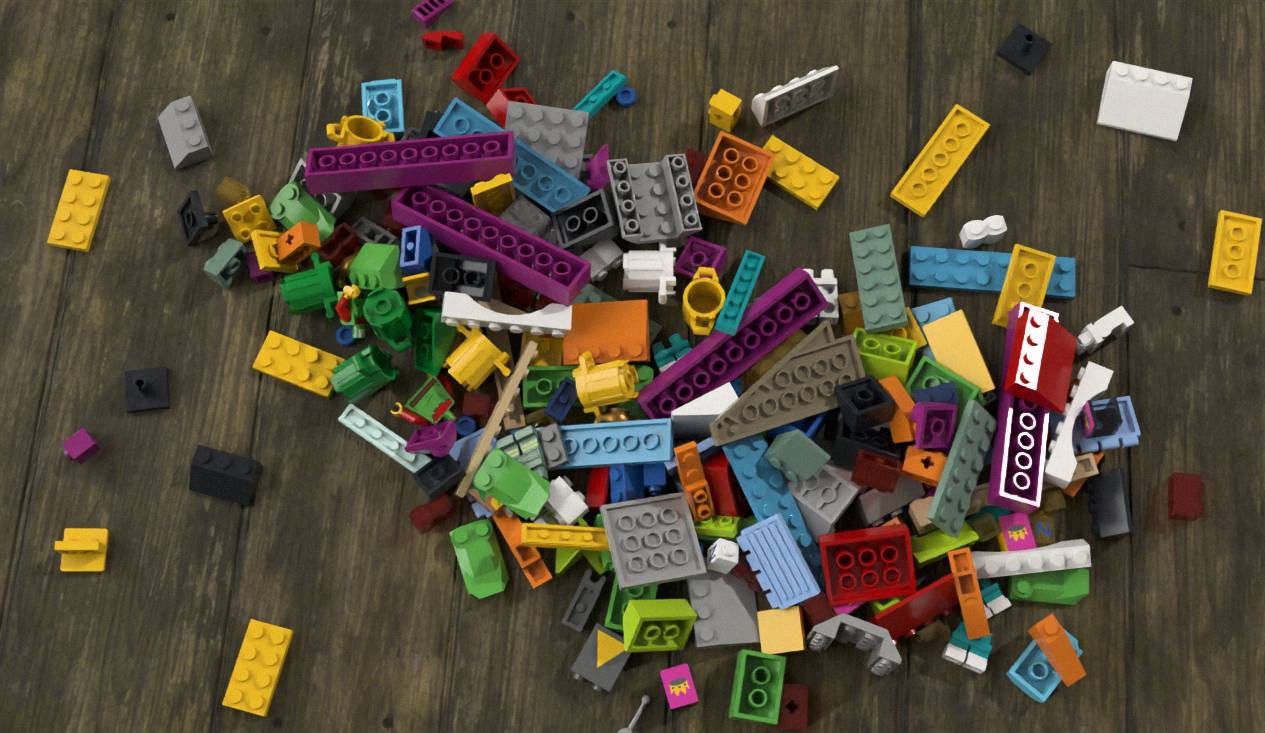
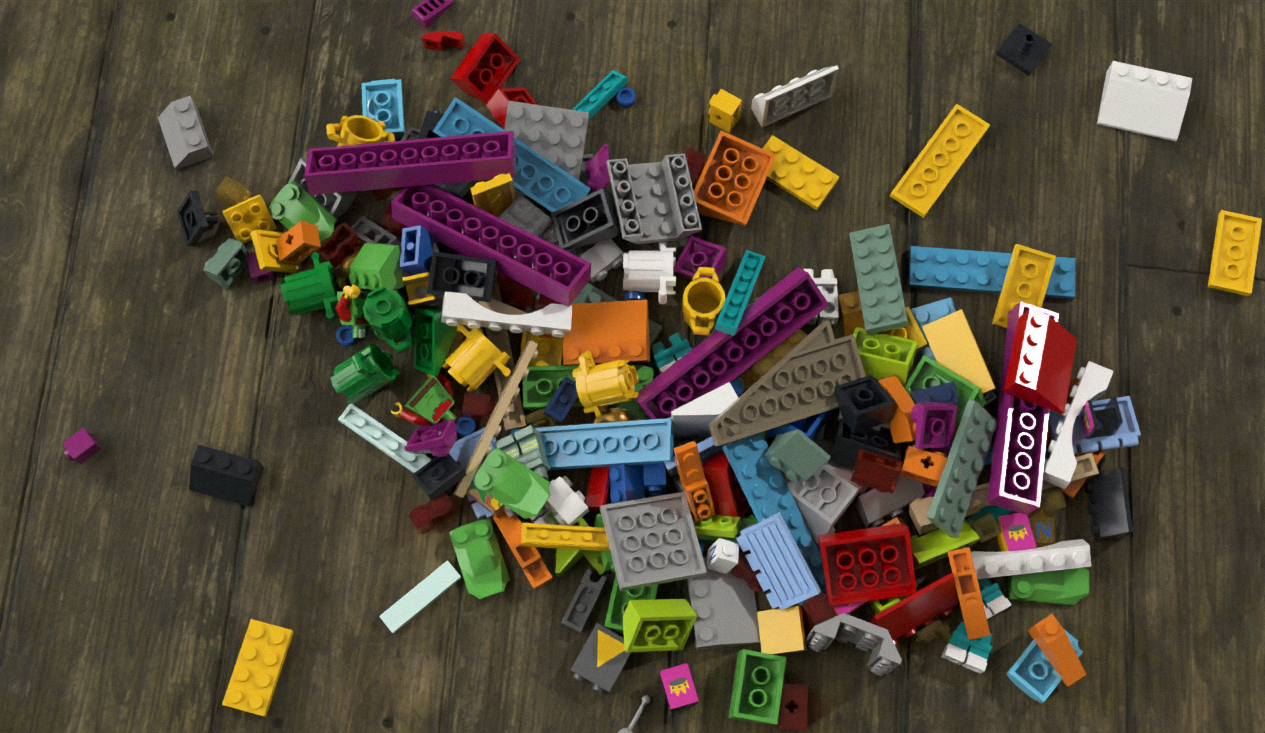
yellow plate [47,169,111,252] -> none
yellow bracket [54,528,109,572] -> none
black tile [124,366,170,413] -> none
yellow plate [252,330,346,399] -> none
plate [537,423,570,471] -> none
white brick [959,215,1007,249] -> none
white hips [1075,306,1134,355] -> none
clear red brick [1168,472,1204,521] -> none
none -> light aqua tile [379,560,461,634]
none -> blue tile [625,291,645,301]

